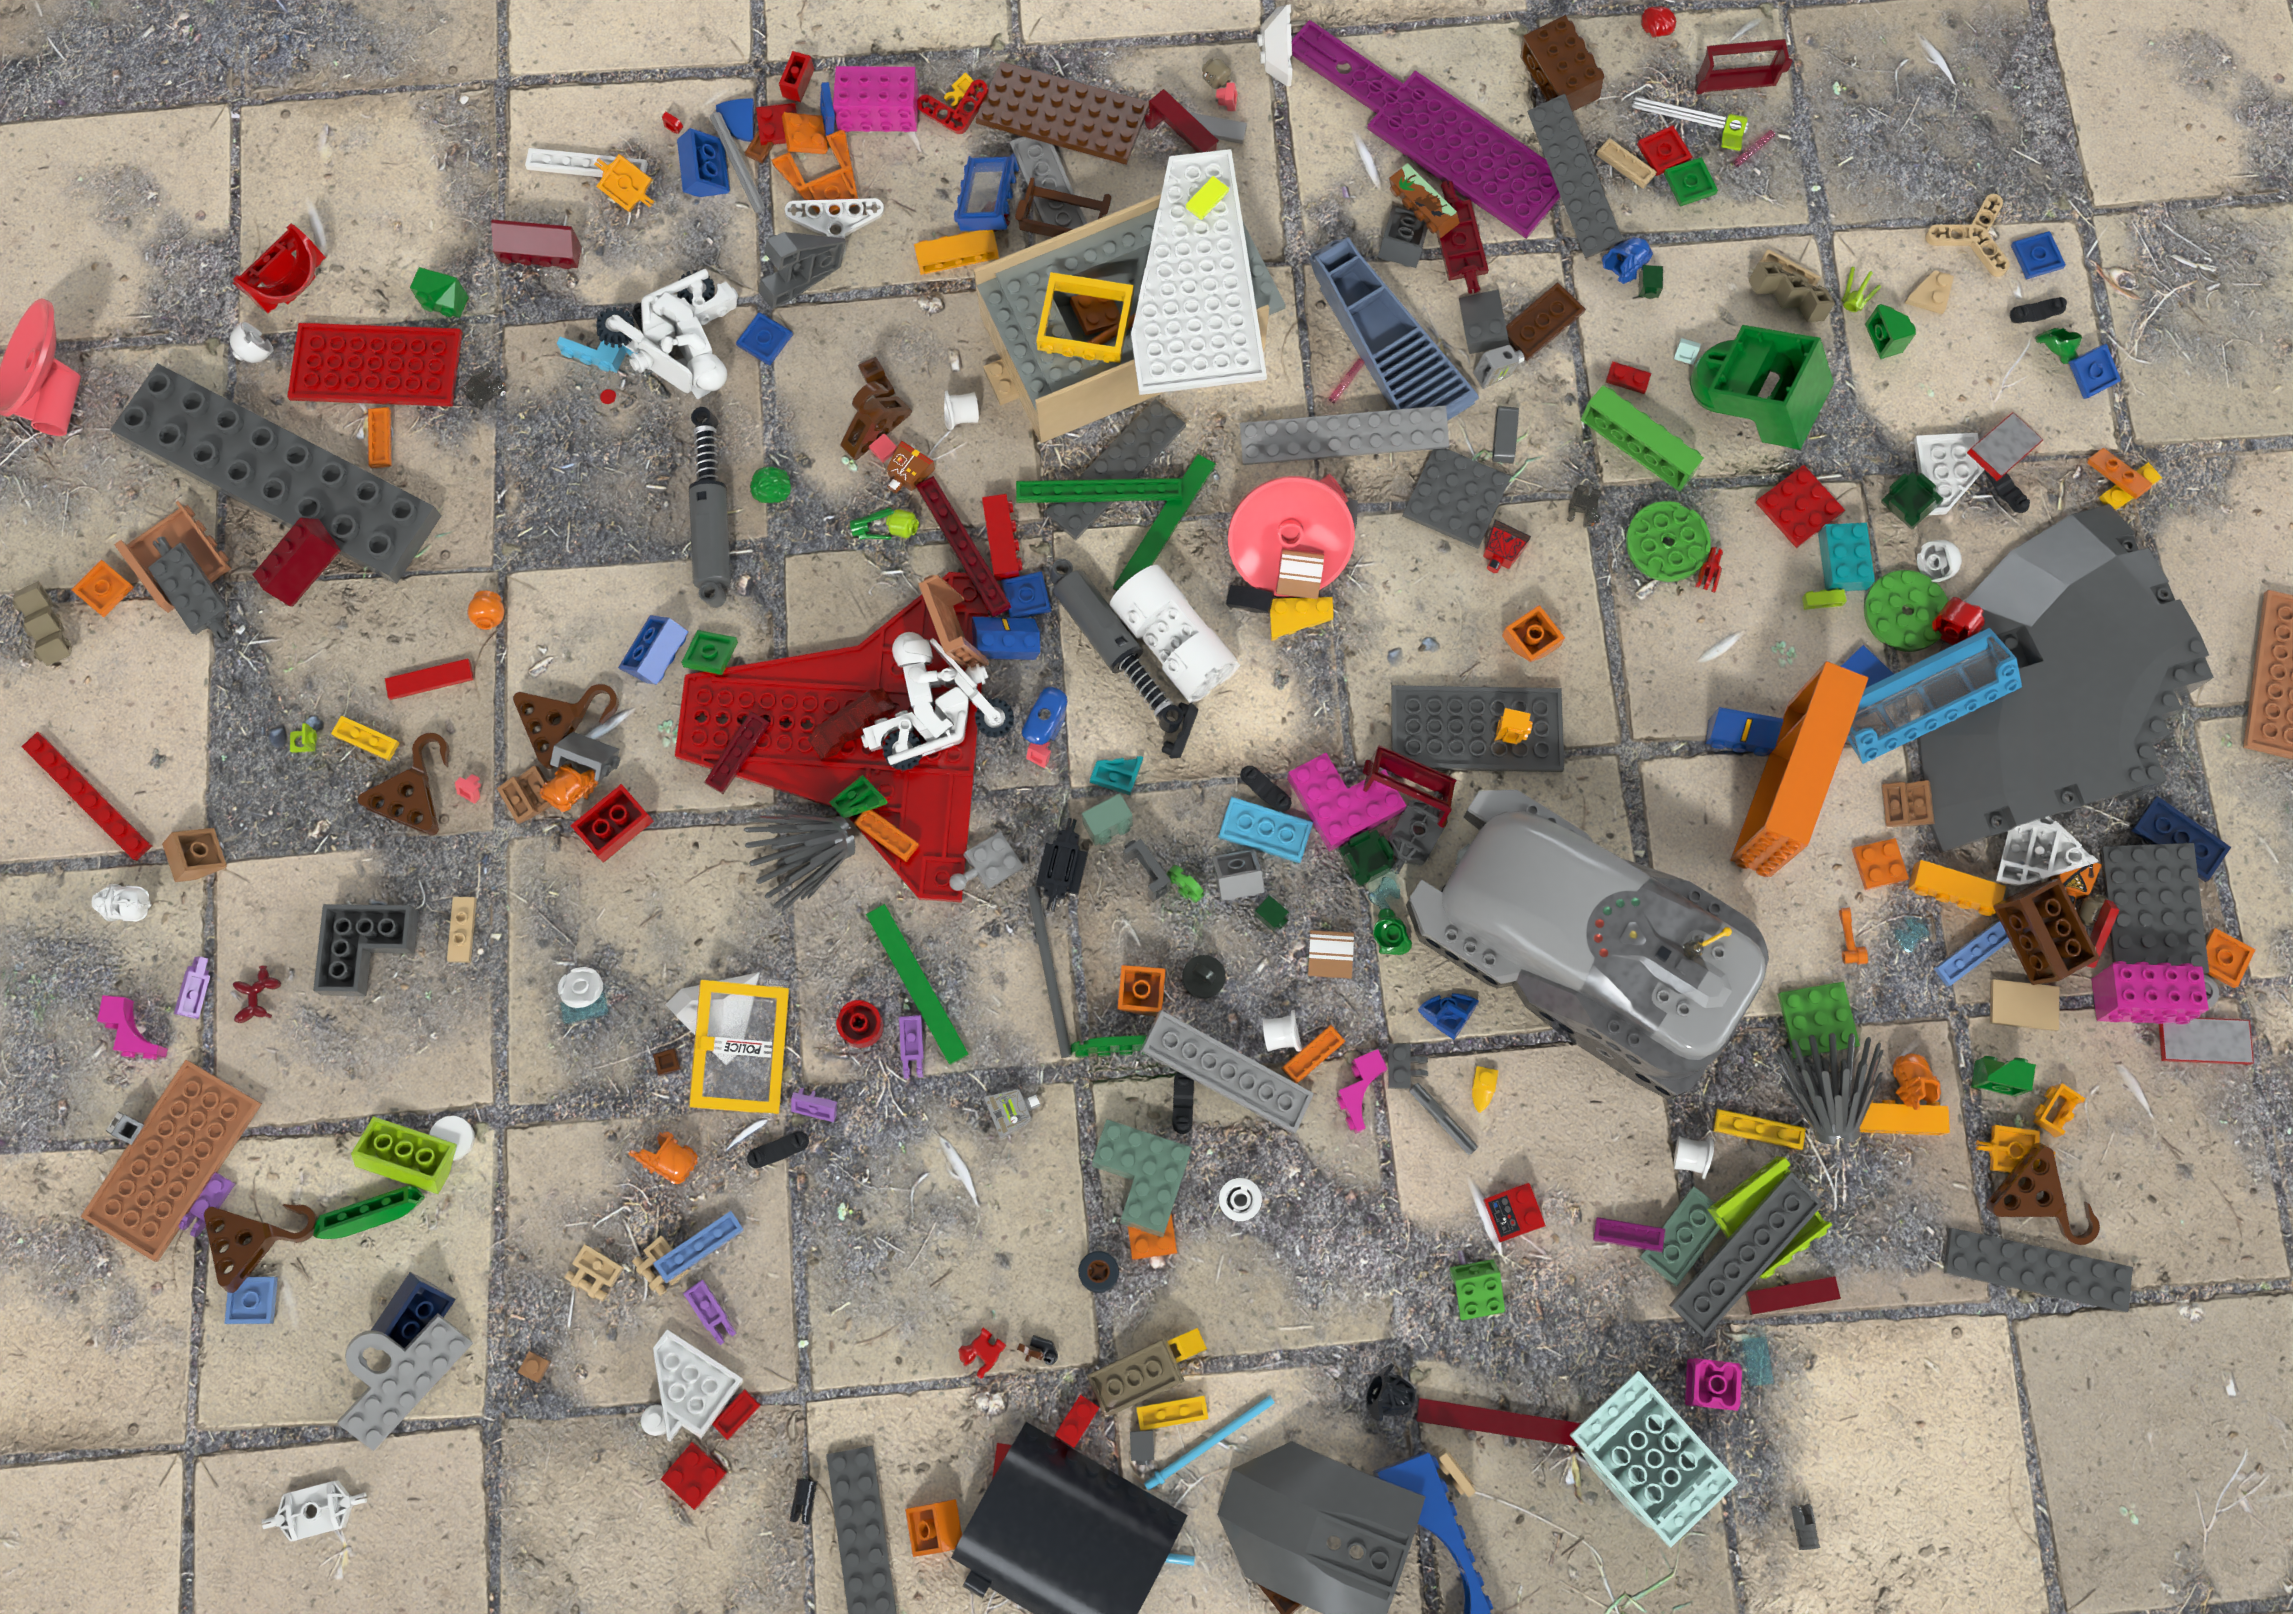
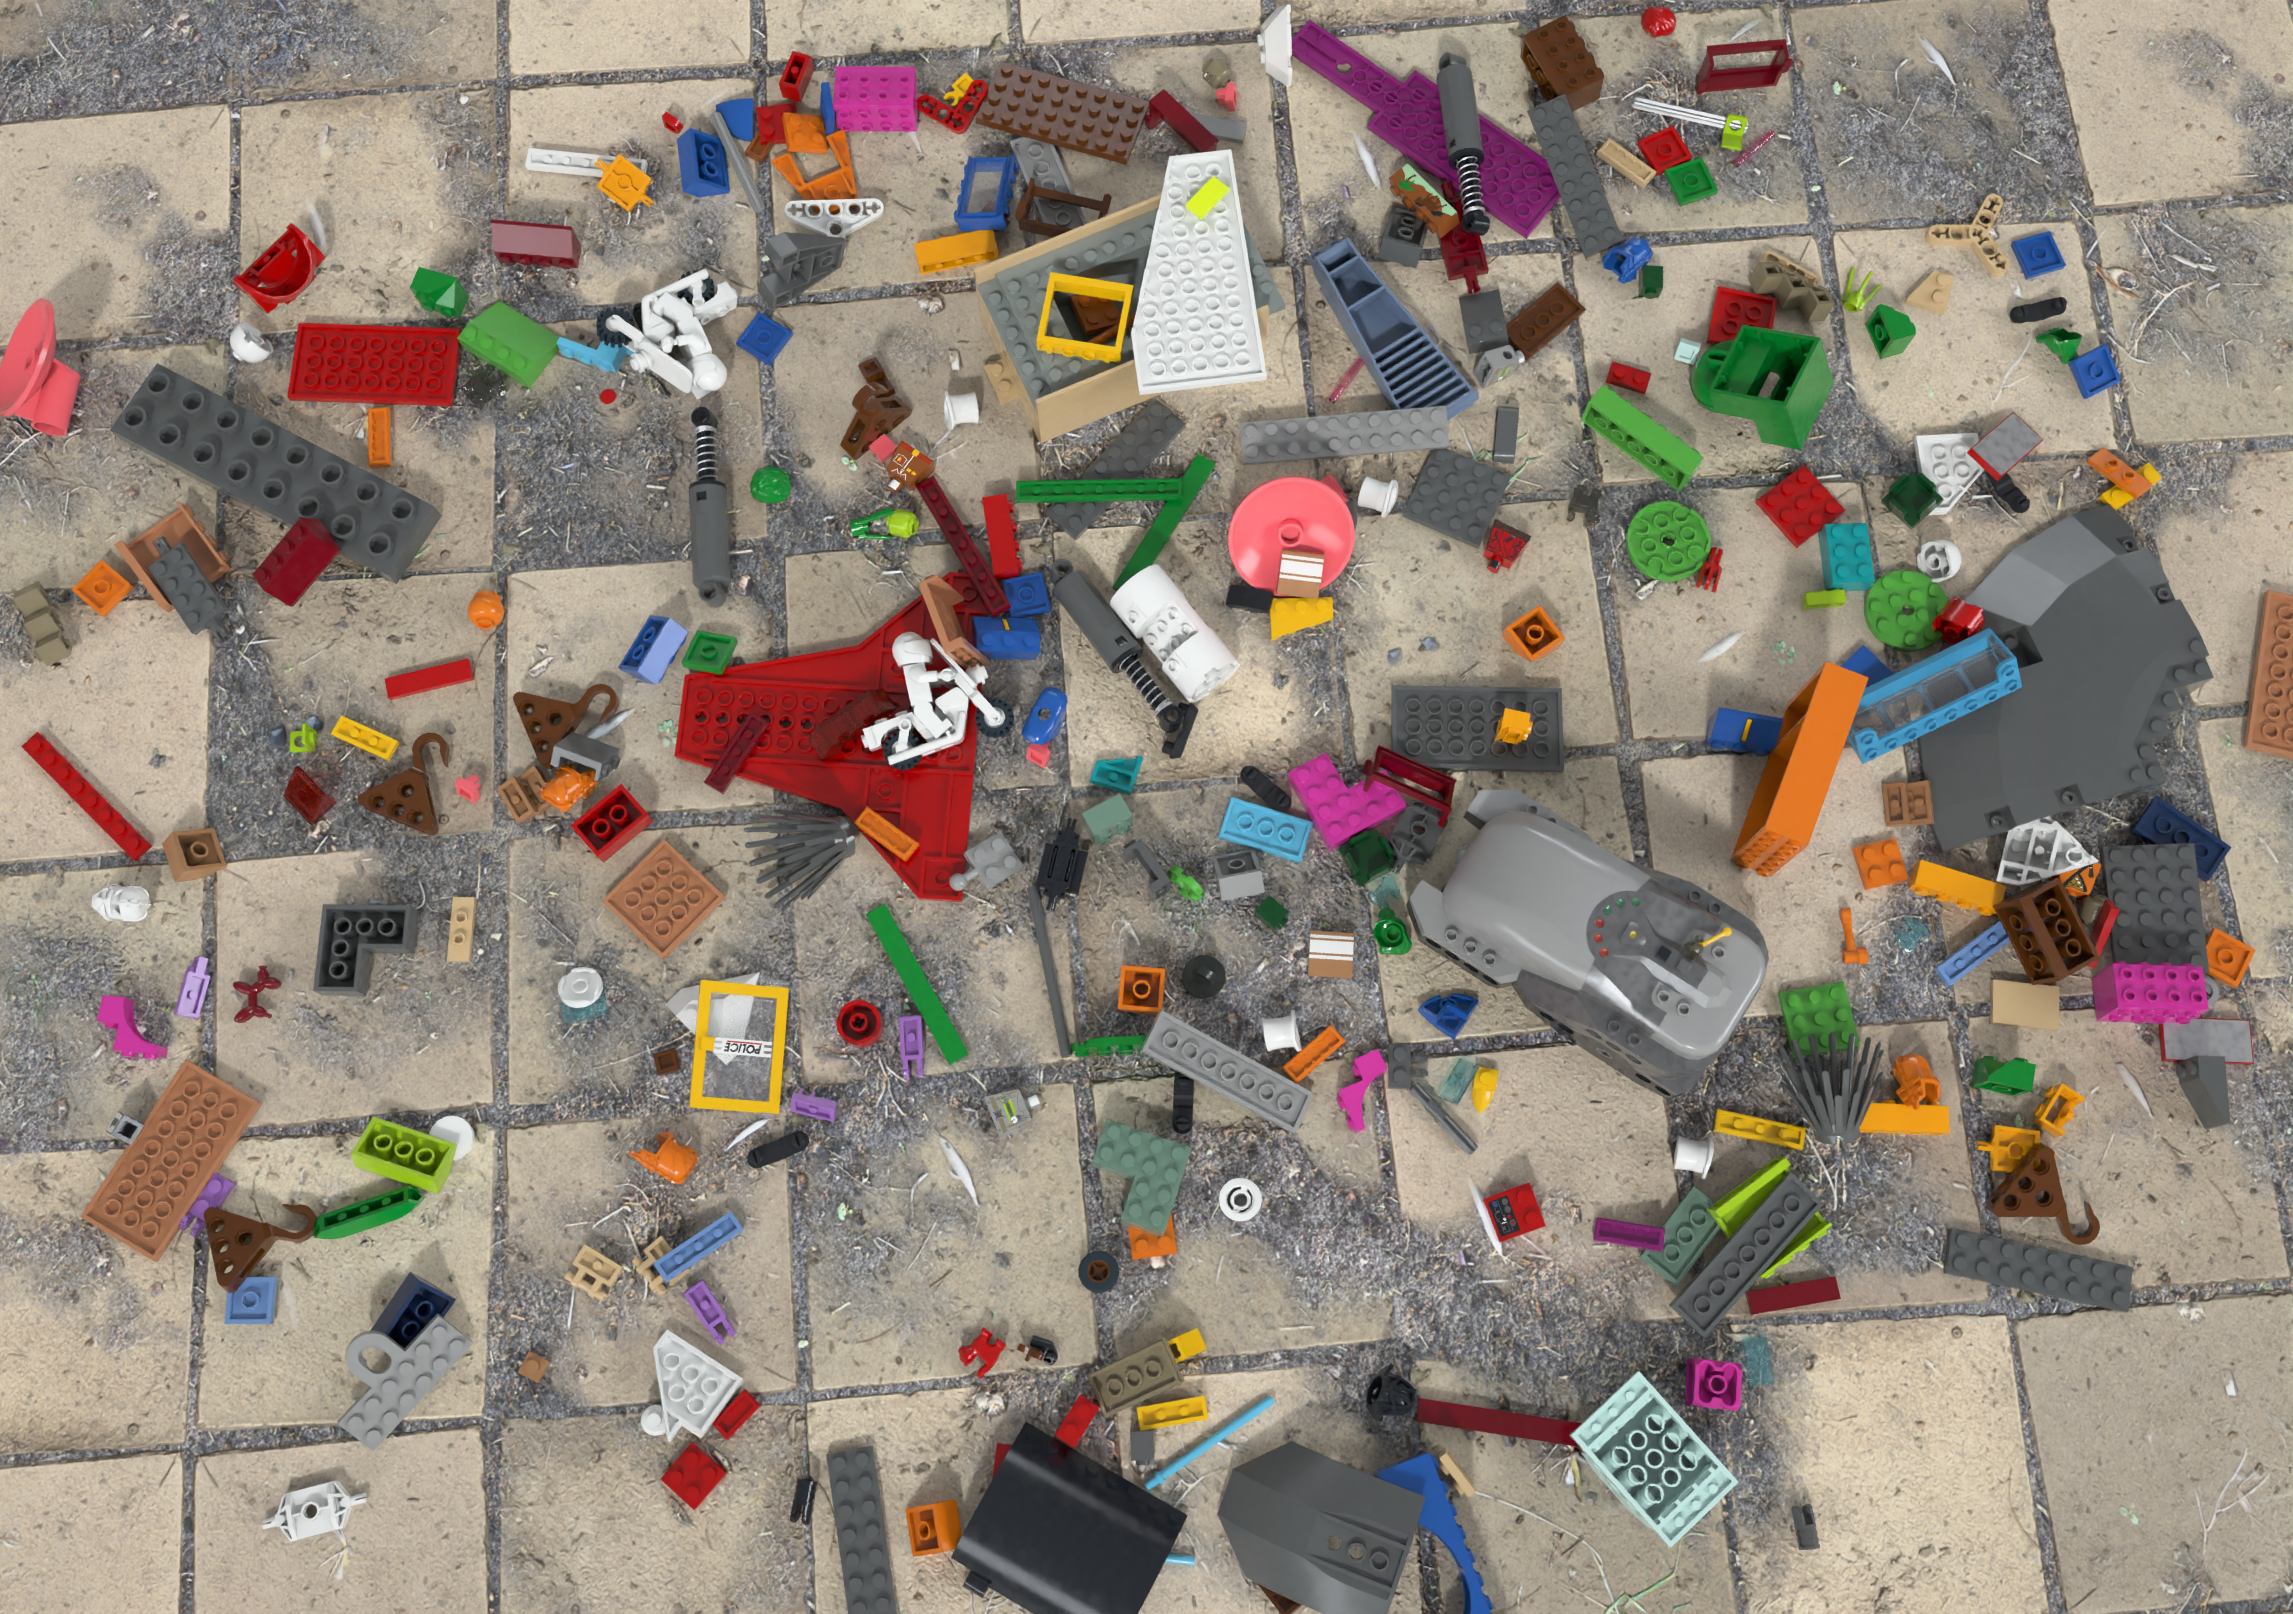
green wing [829,775,888,818] -> none
bright green bracket [1449,1259,1505,1320] -> none
none -> clear red slope [283,766,337,825]
none -> bright green slope [457,301,560,389]
none -> nougat plate [602,839,726,960]
none -> white piece [1358,476,1398,518]
none -> dark grey piece [1436,52,1490,236]
none -> clear light blue plate [1438,1058,1479,1105]
none -> red plate [1706,286,1778,345]
none -> dark grey slope [2176,1055,2231,1129]

